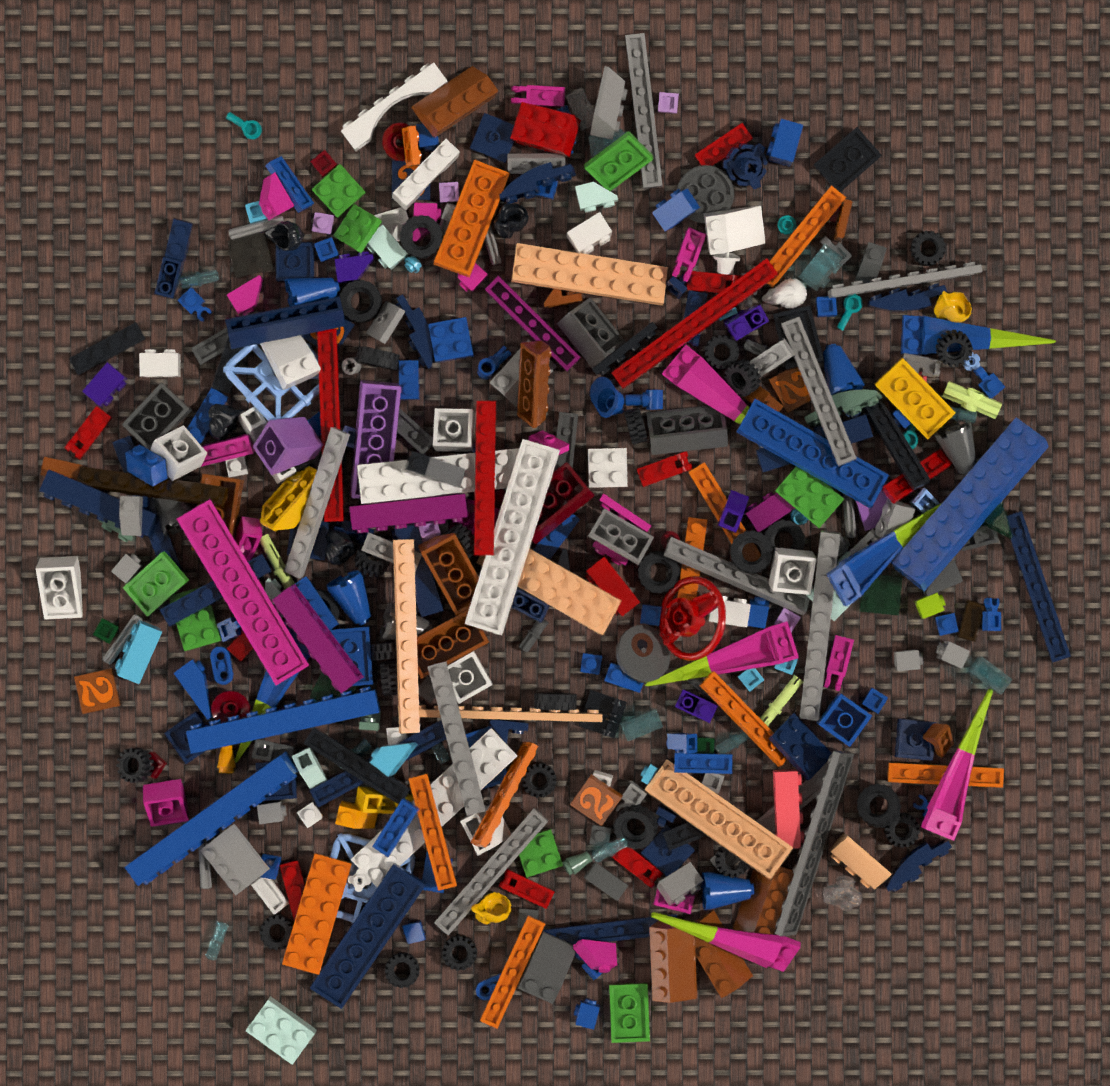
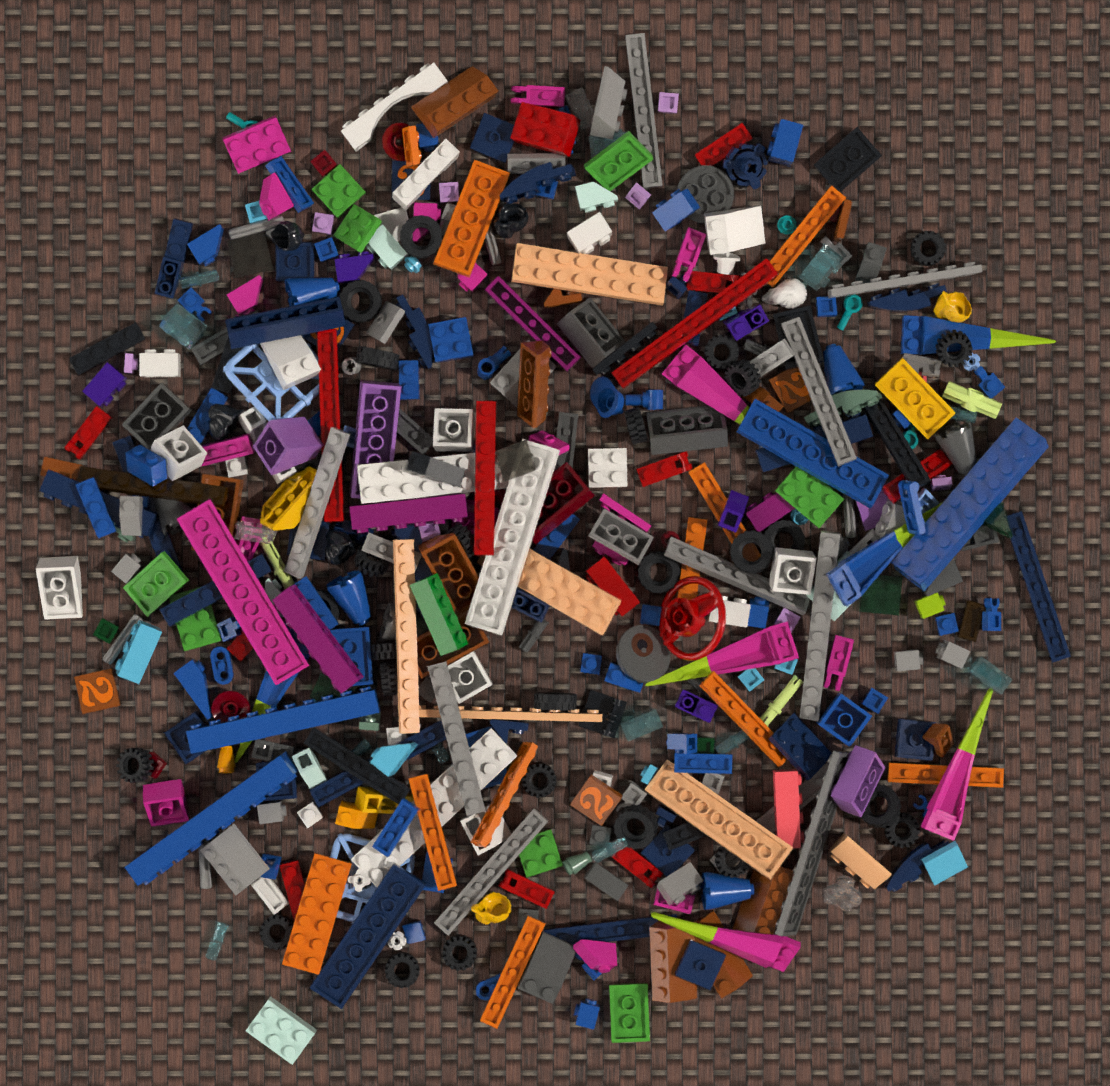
none -> blue plate [76,477,117,539]
none -> lavender plate [124,353,138,374]
none -> clear light blue brick [159,303,208,350]
none -> blue slope [187,224,224,266]
none -> dark pink plate [223,115,291,174]
none -> clear hinge [234,520,277,544]
none -> white plate [387,931,406,950]
none -> green brick [410,573,468,656]
none -> clear smoke piece [495,440,536,482]
none -> lavender plate [625,183,651,210]
none -> dark blue plate [675,939,726,990]
none -> medium lavender brick [831,745,885,817]
none -> blue plate [898,480,926,535]
none -> medium azure tile [921,841,968,886]
none -> lavender plate [930,475,952,491]

